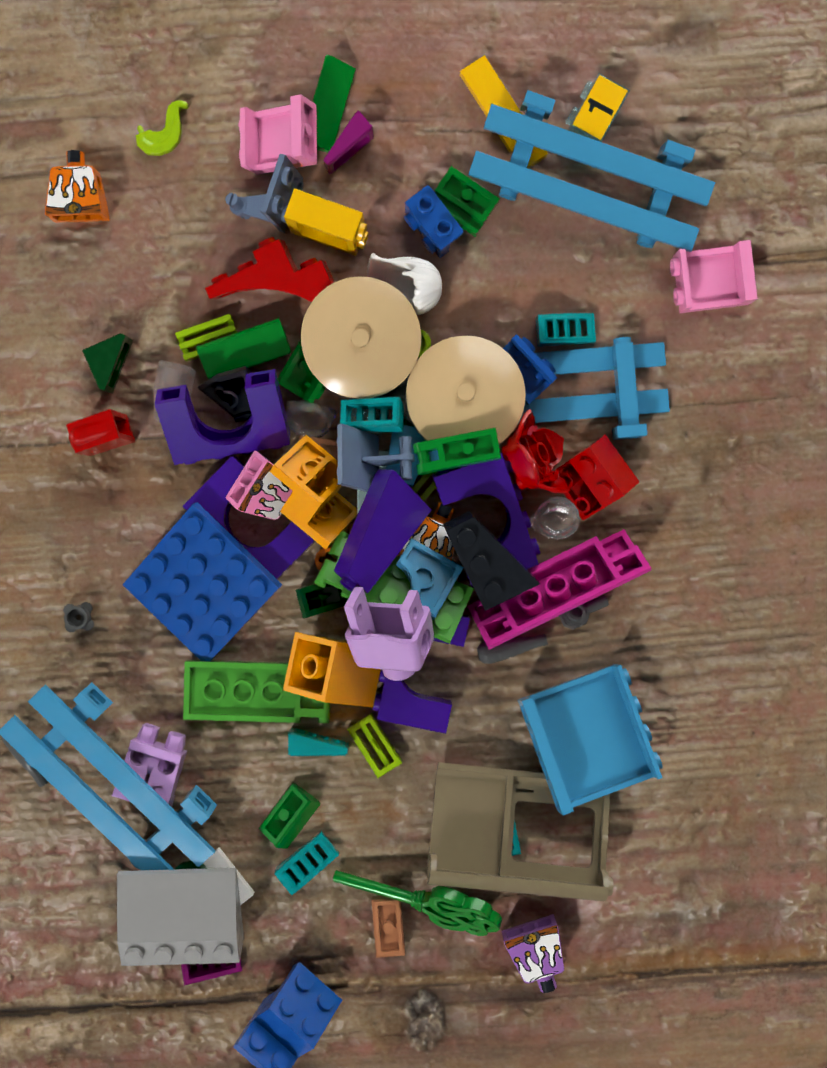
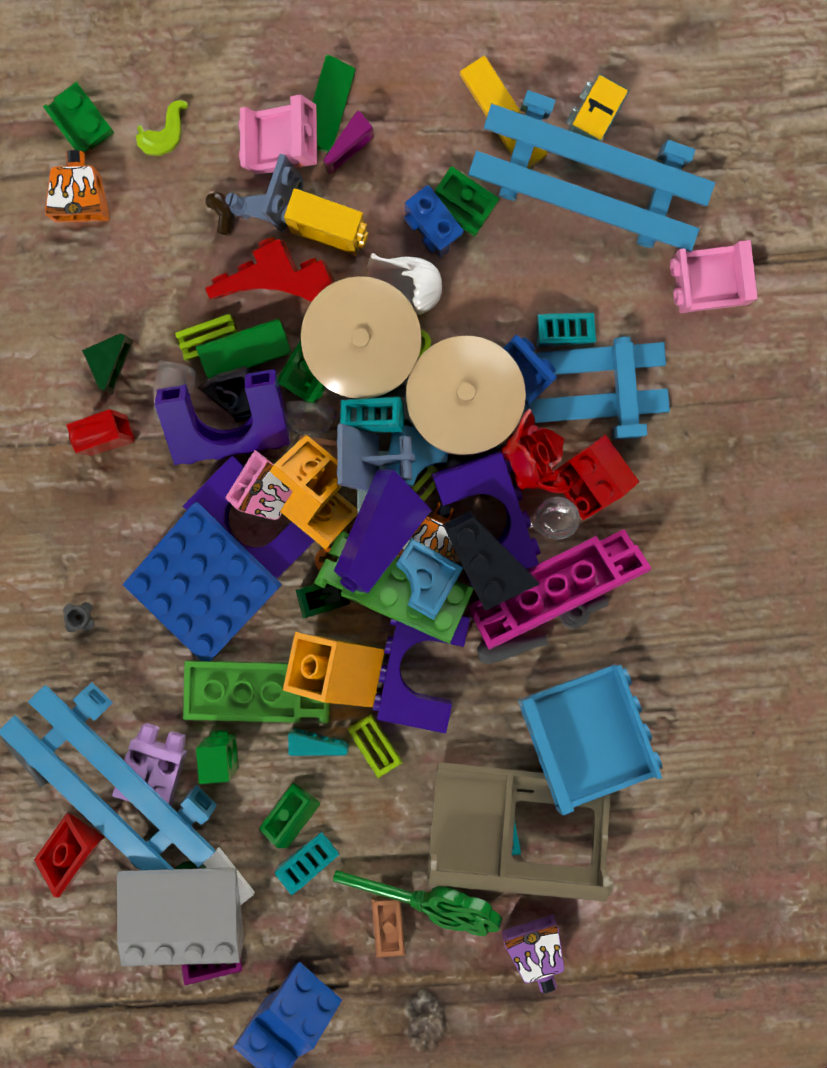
lavender piece [344,587,434,681] -> none
green plate [413,427,502,475] -> none
none -> red slope [34,813,104,898]
none -> green plate [43,81,115,153]
none -> green brick [196,730,239,784]
none -> dark brown arm [205,191,234,236]

